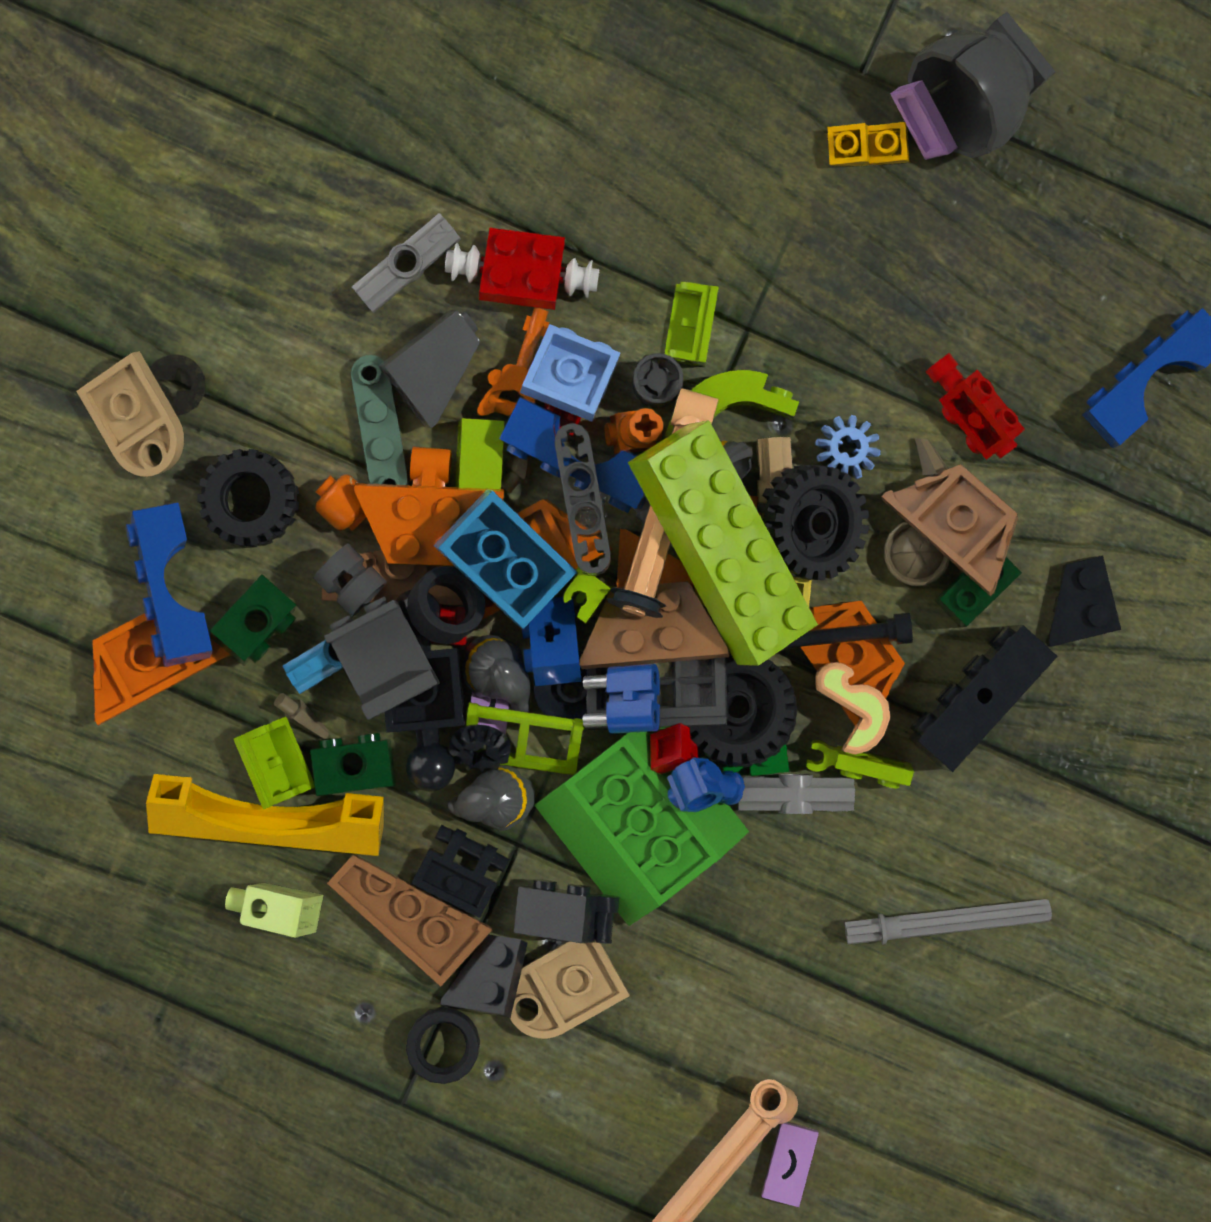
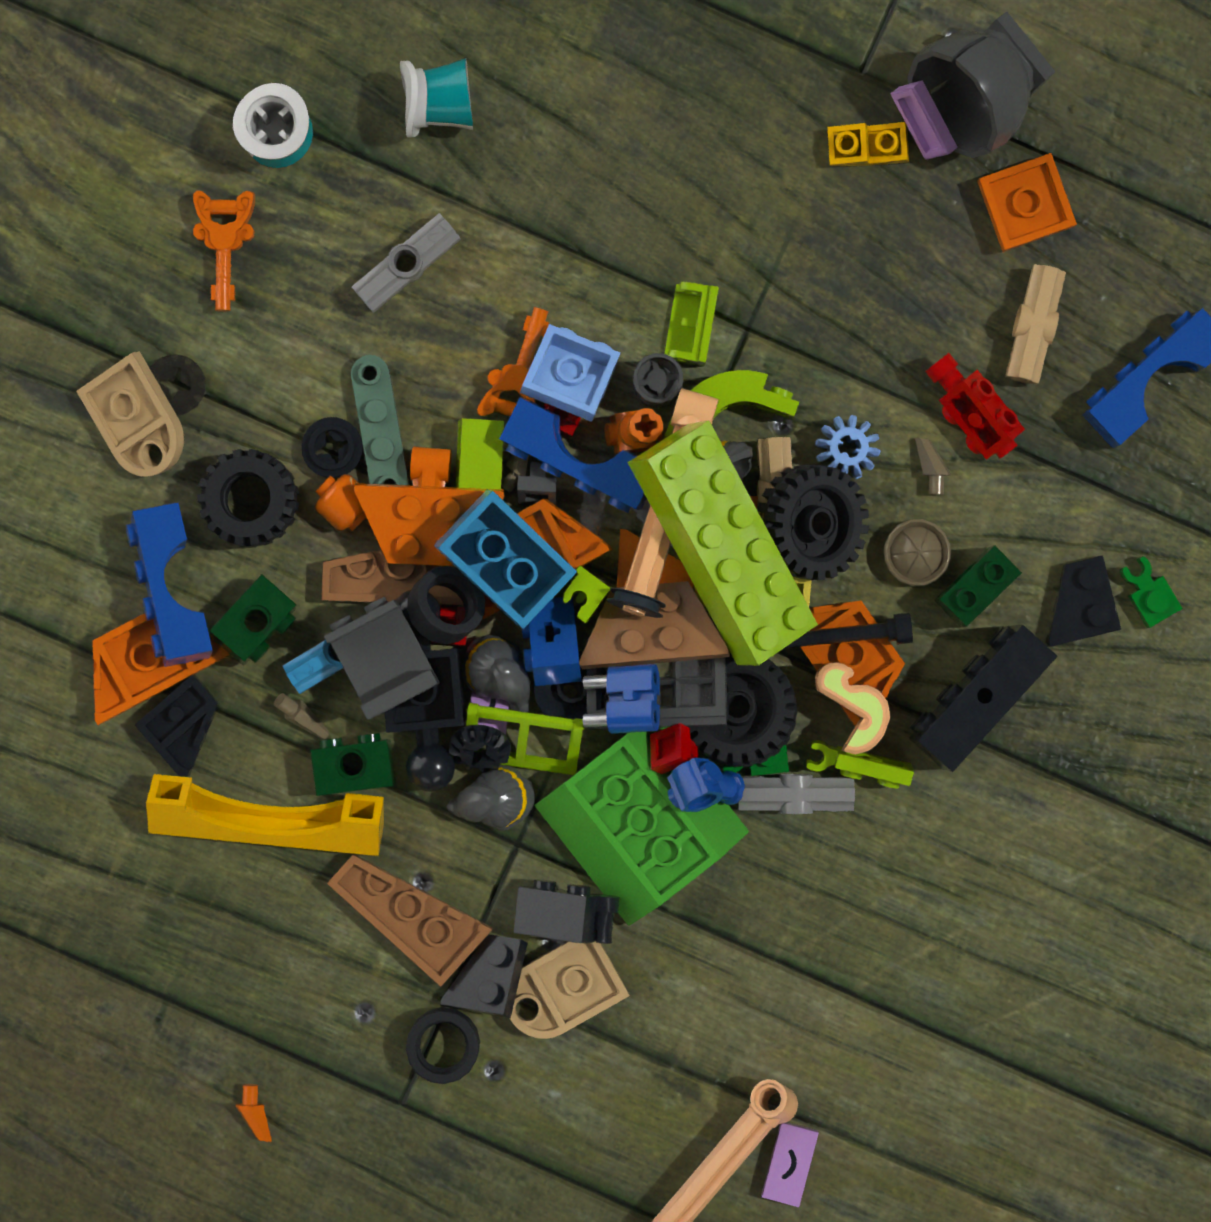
yellowish green torso [225,883,323,938] -> none
lime hinge [233,716,315,810] -> none
dark grey wheel [313,543,387,617] -> none
dark grey slope [379,310,480,428] -> none
black plate [411,825,510,918] -> none
red plate [445,228,599,310] -> none
dark grey beam [555,424,611,576] -> none
light grey axle [845,899,1052,945] -> none
medium nougat wing [881,464,1018,596] -> none
none -> black wing [135,674,220,777]
none -> orange piece [193,190,255,312]
none -> white hat [233,83,313,168]
none -> orange bar [236,1084,272,1142]
none -> black gear [301,417,363,478]
none -> hat [400,58,473,138]
none -> dark grey tile [517,461,557,505]
none -> orange plate [977,153,1077,252]
none -> tan piece [1005,264,1066,385]
none -> green plate [1120,556,1183,628]

